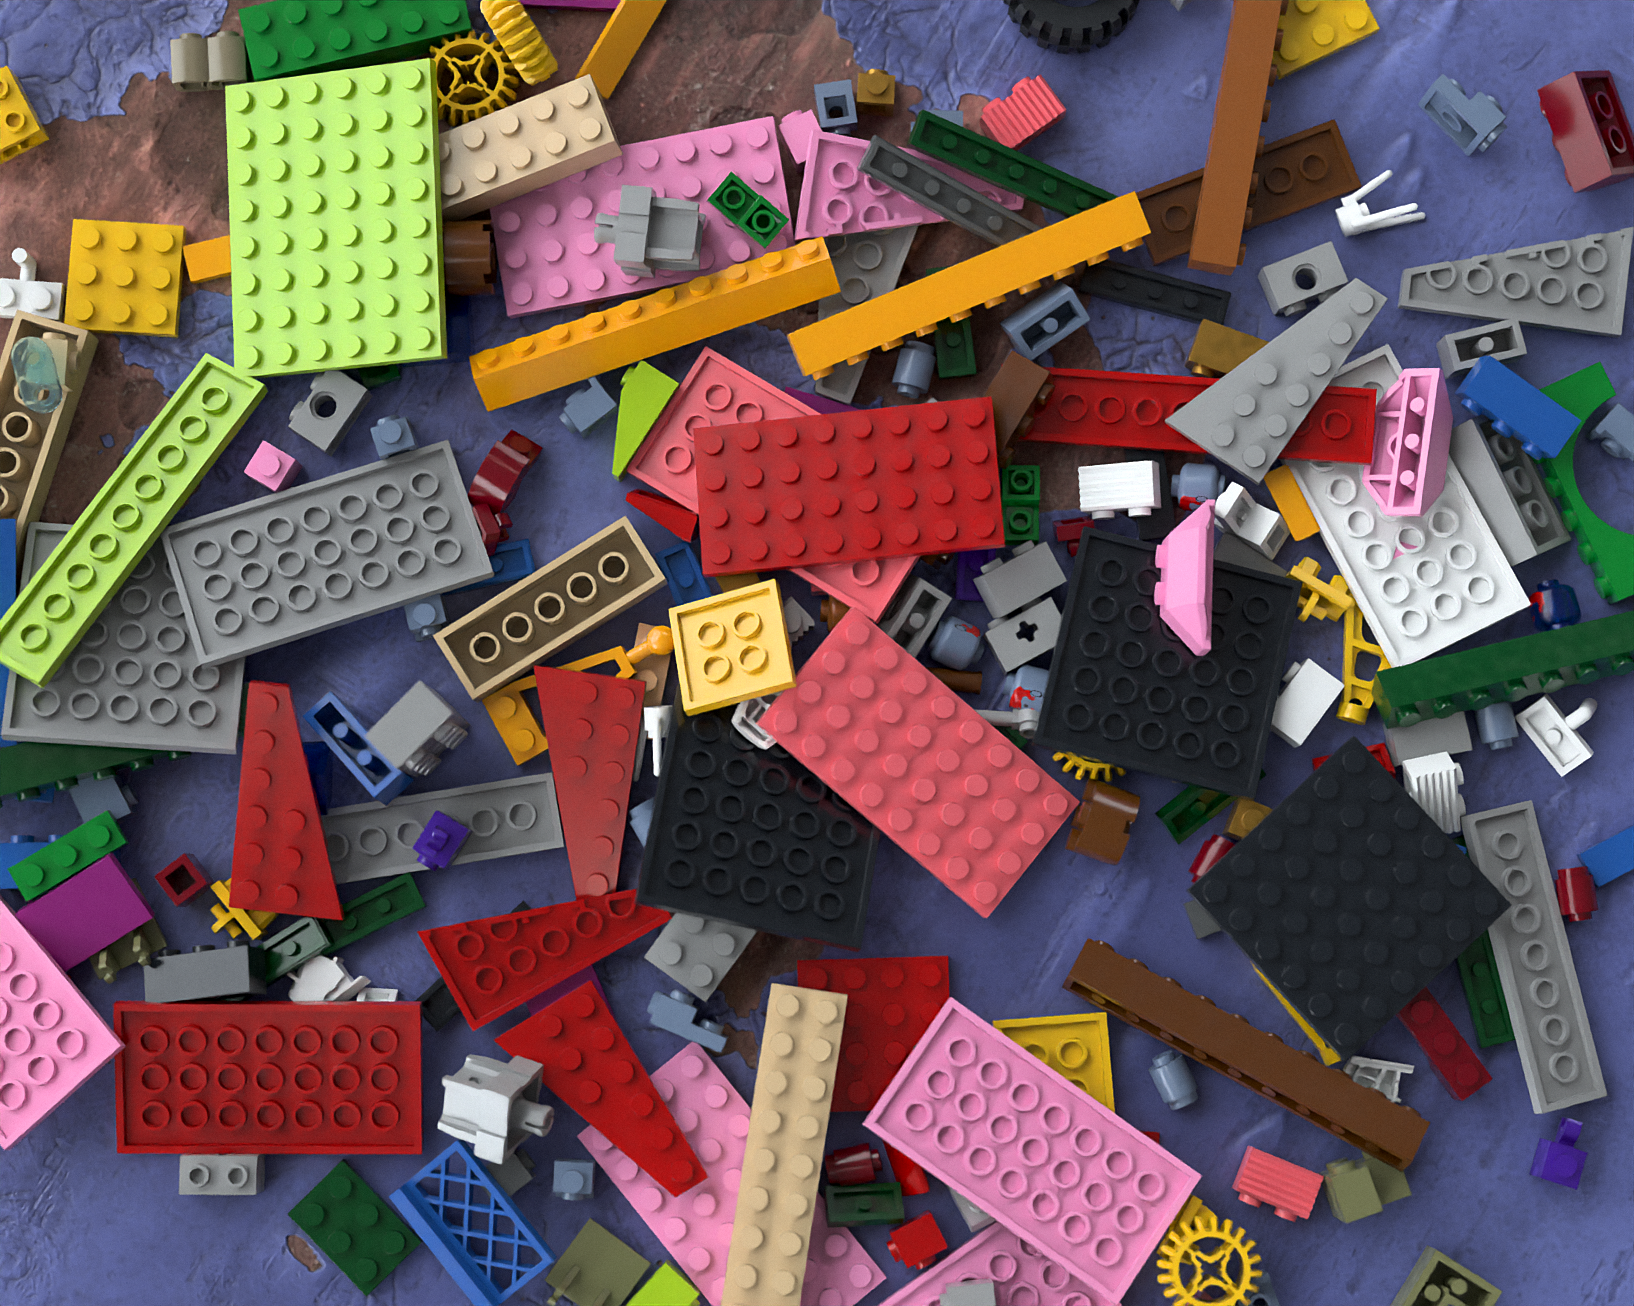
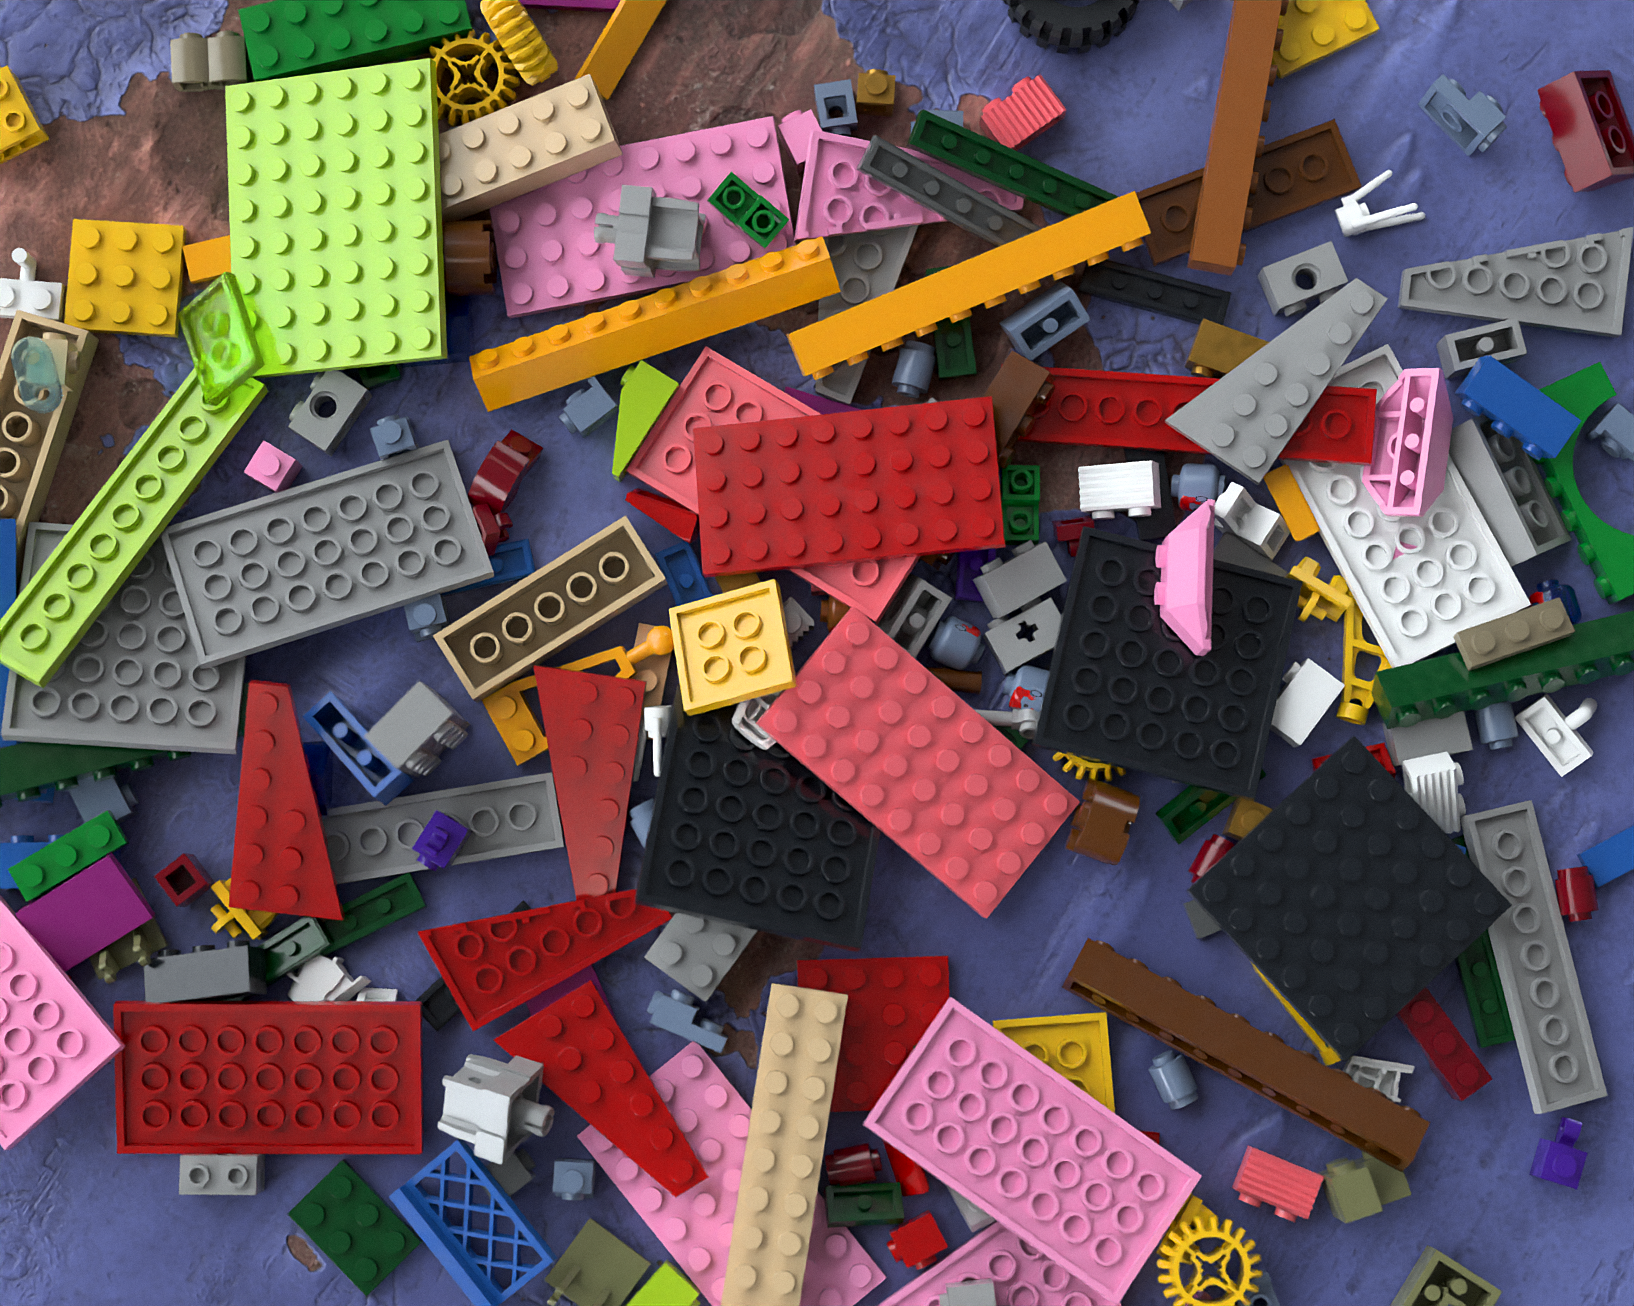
none -> clear neon green tile [178,272,265,406]
none -> dark tan plate [1453,597,1575,671]

